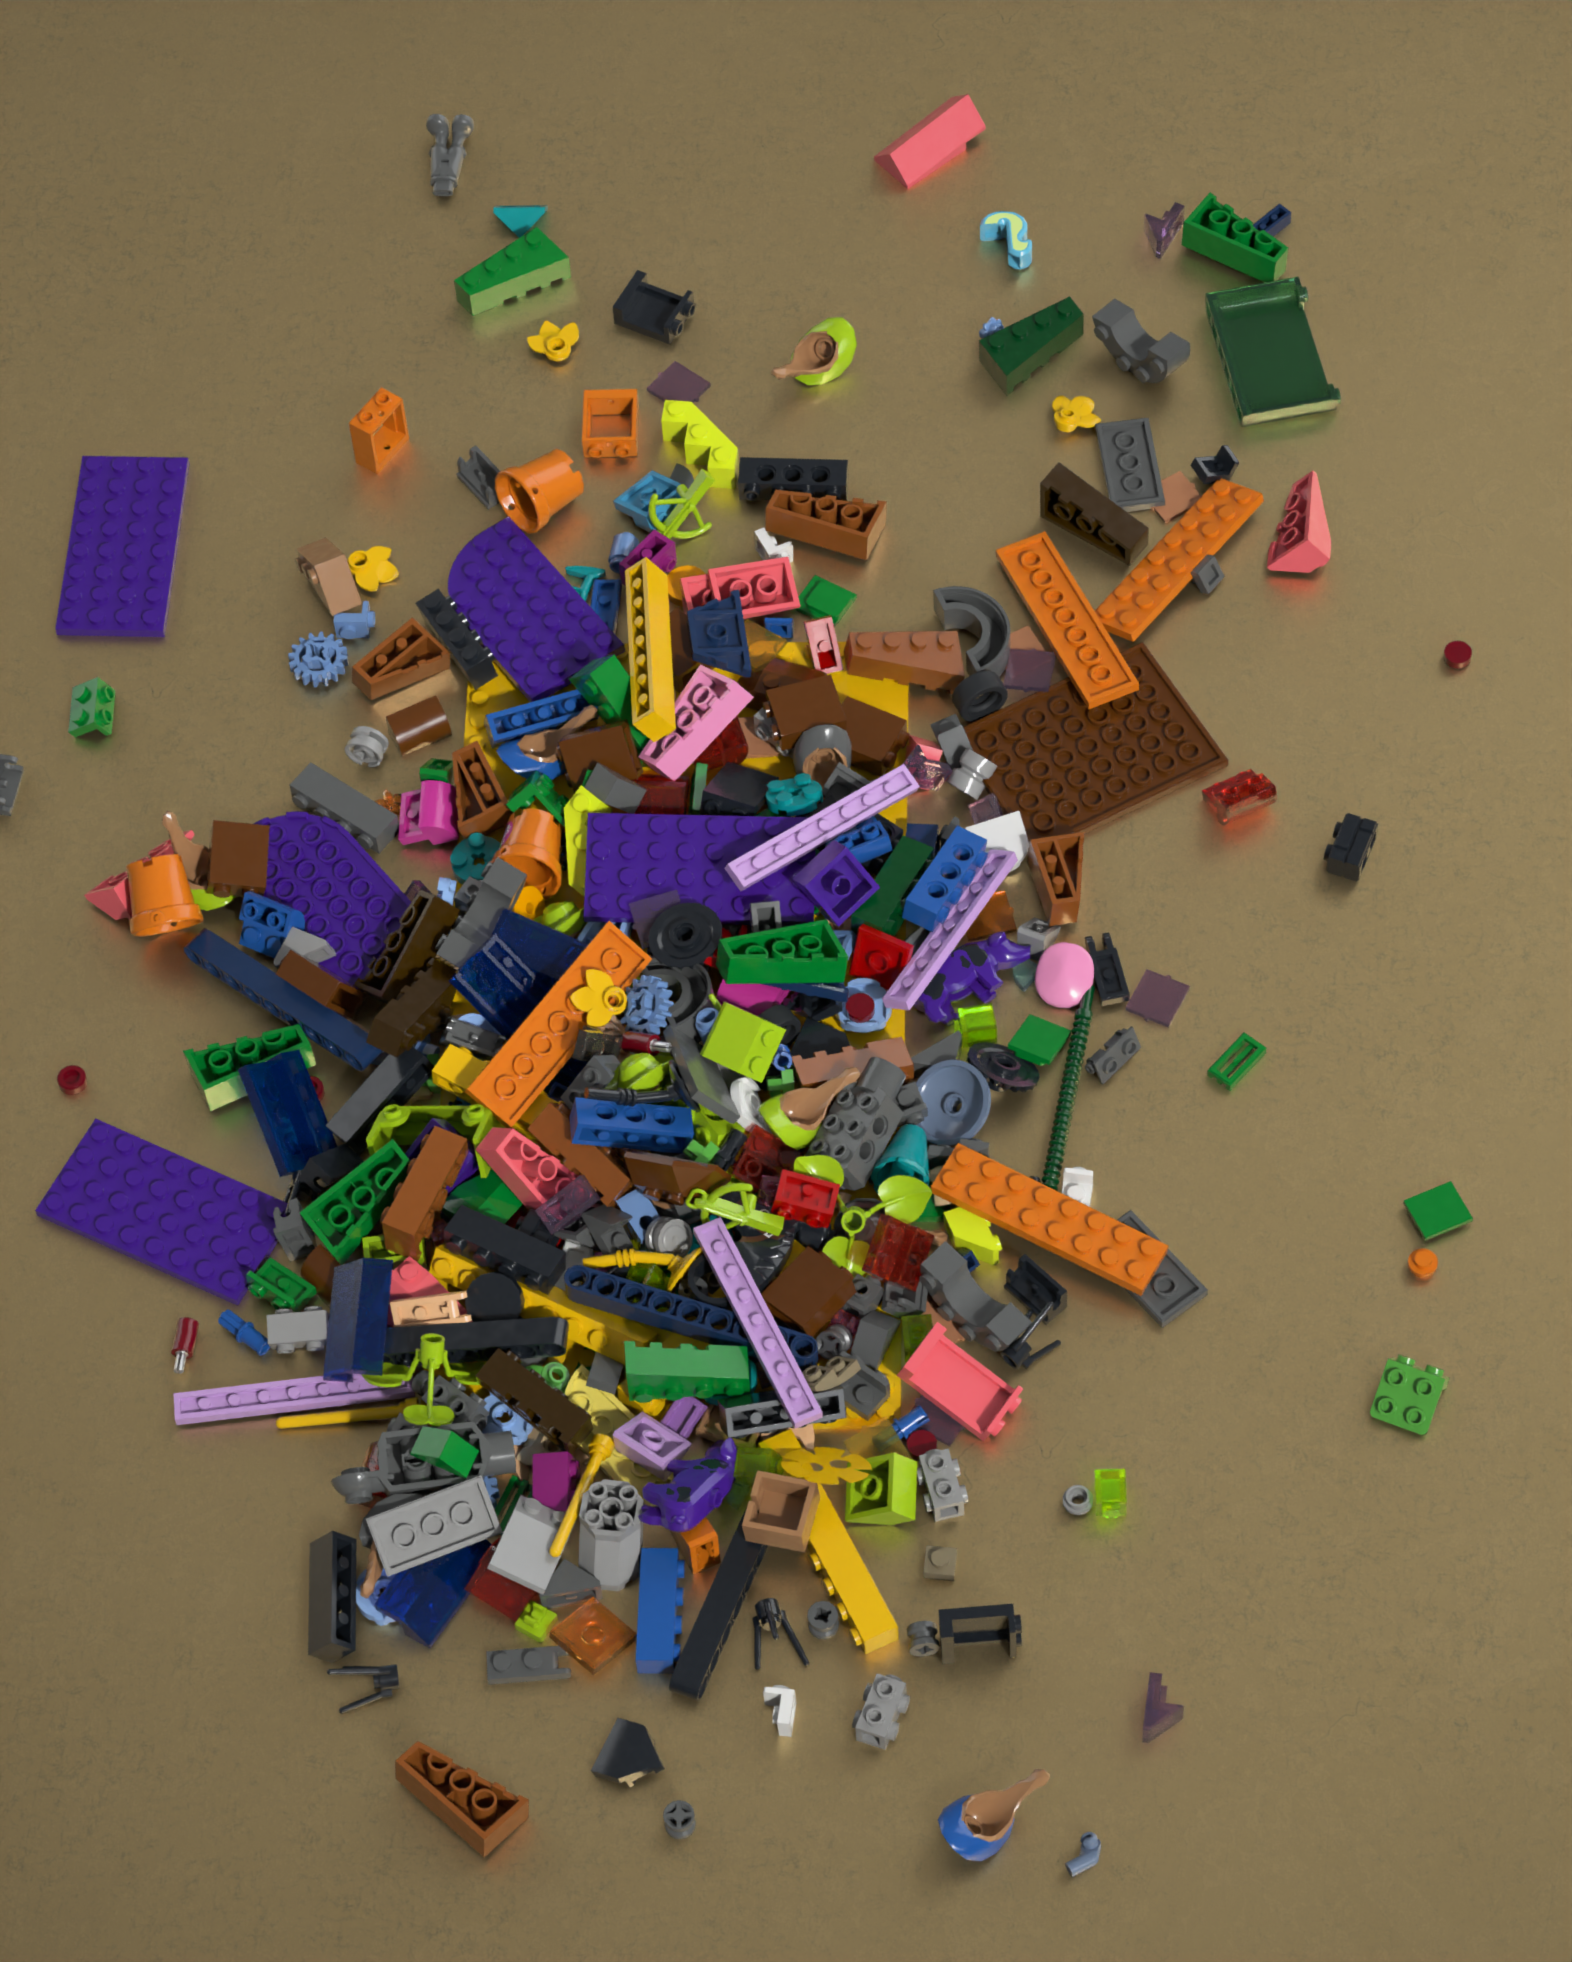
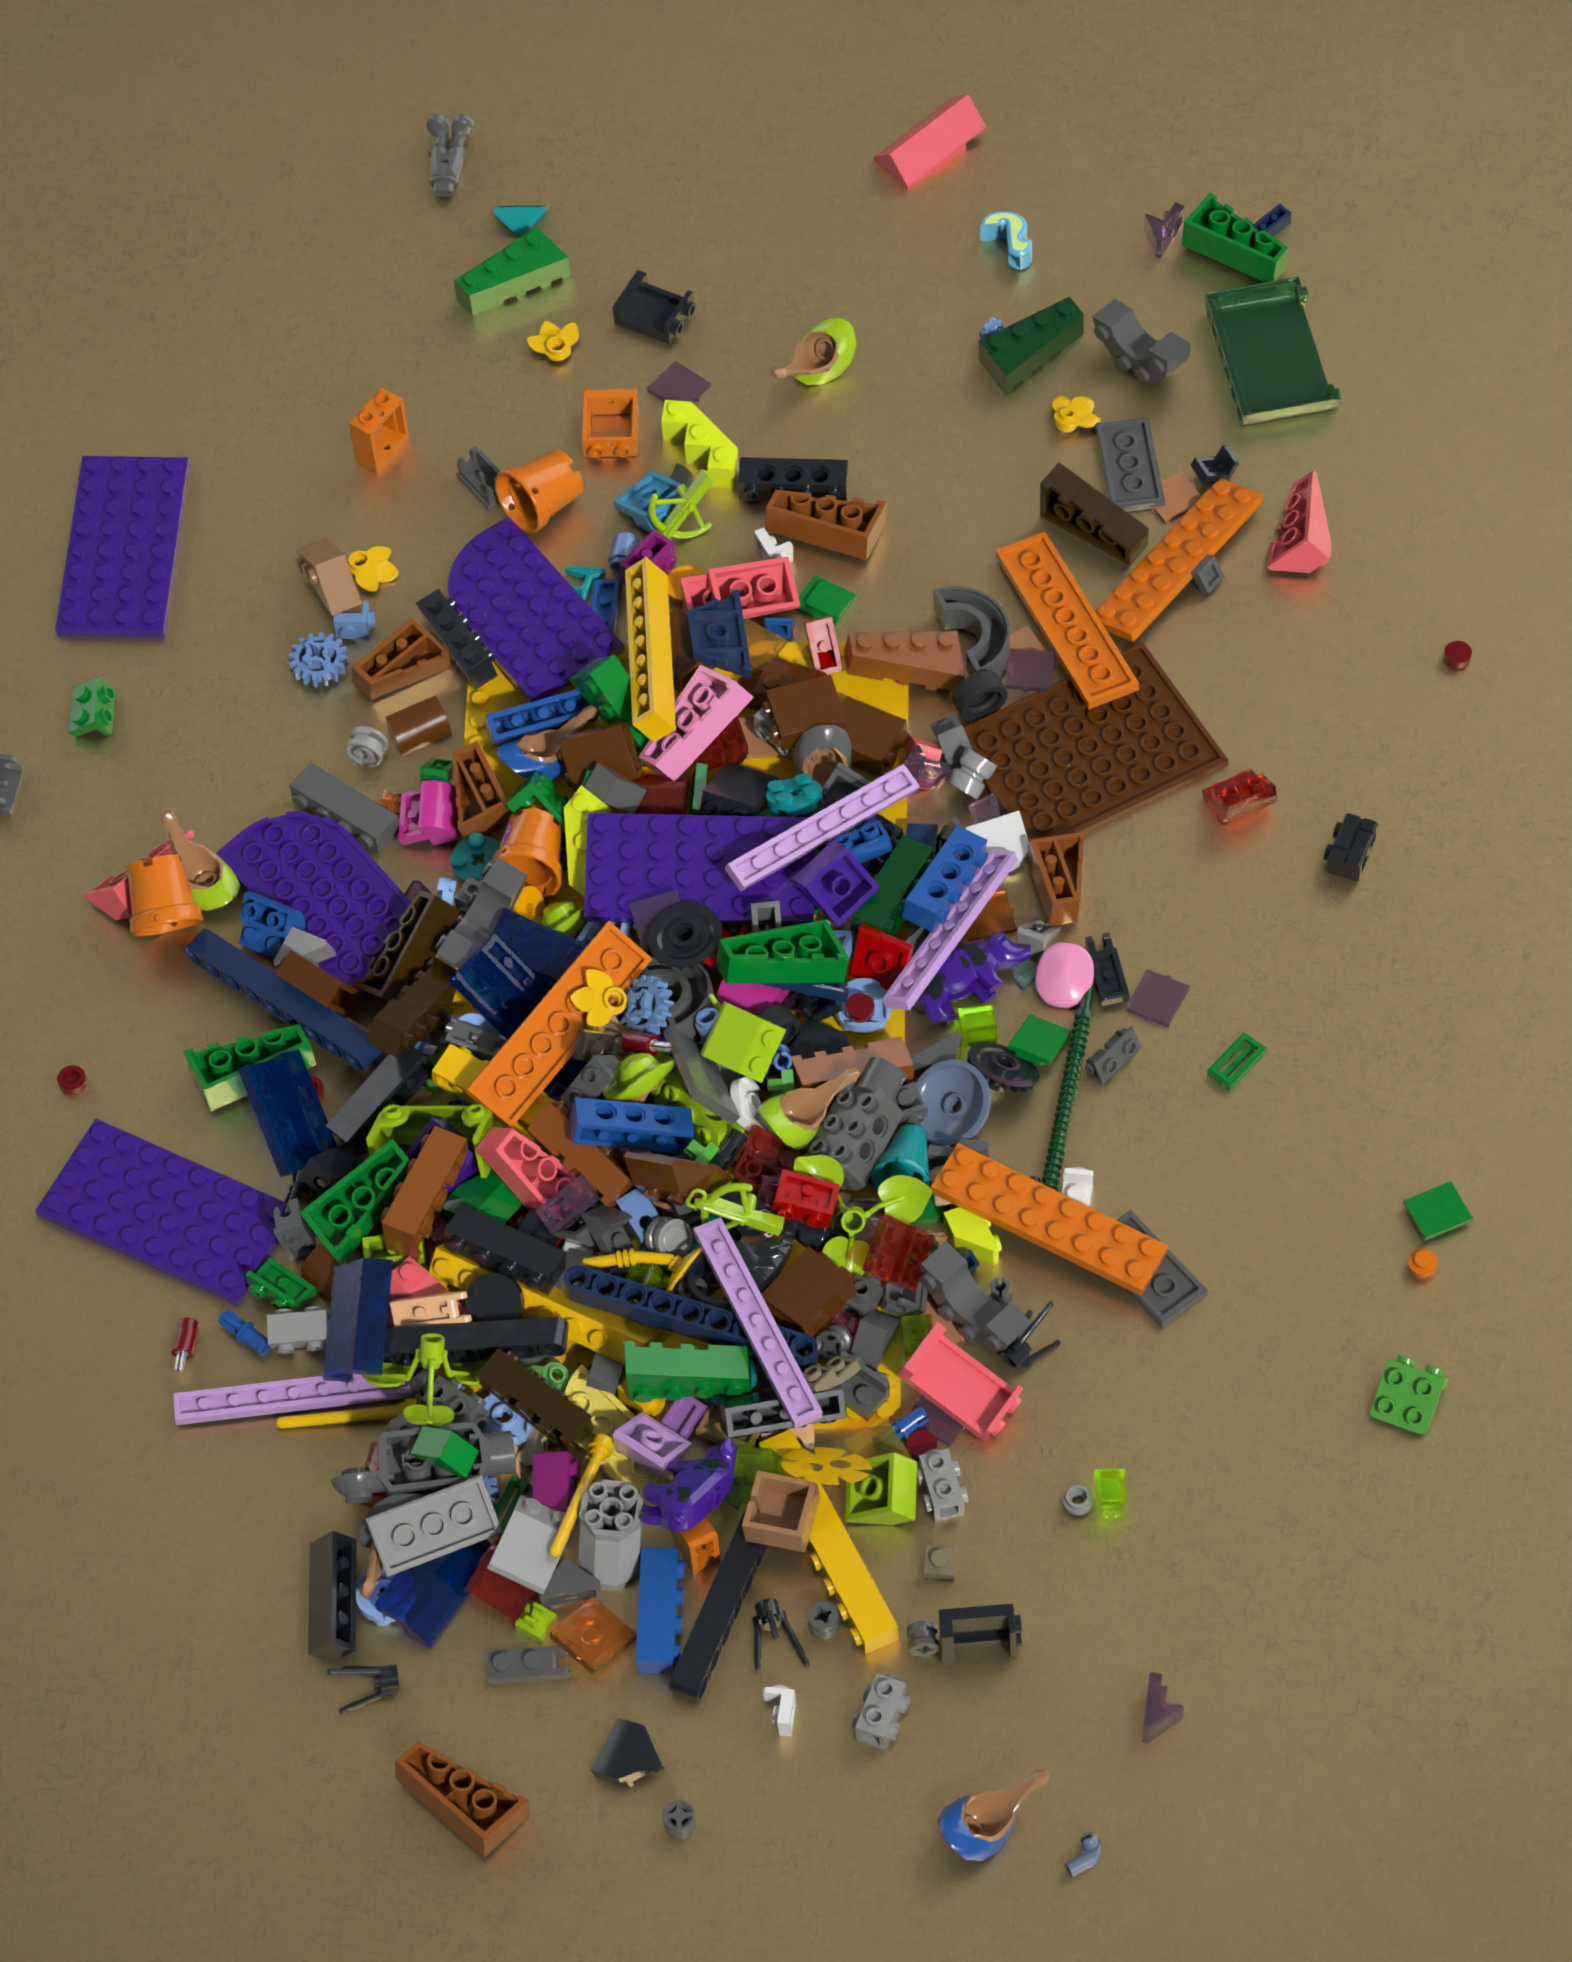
reddish brown brick [206,820,270,898] -> none
black dish [584,1060,701,1113] -> none
black hinge [1004,1254,1067,1325] -> none
none -> dark grey pin [989,1278,1012,1304]

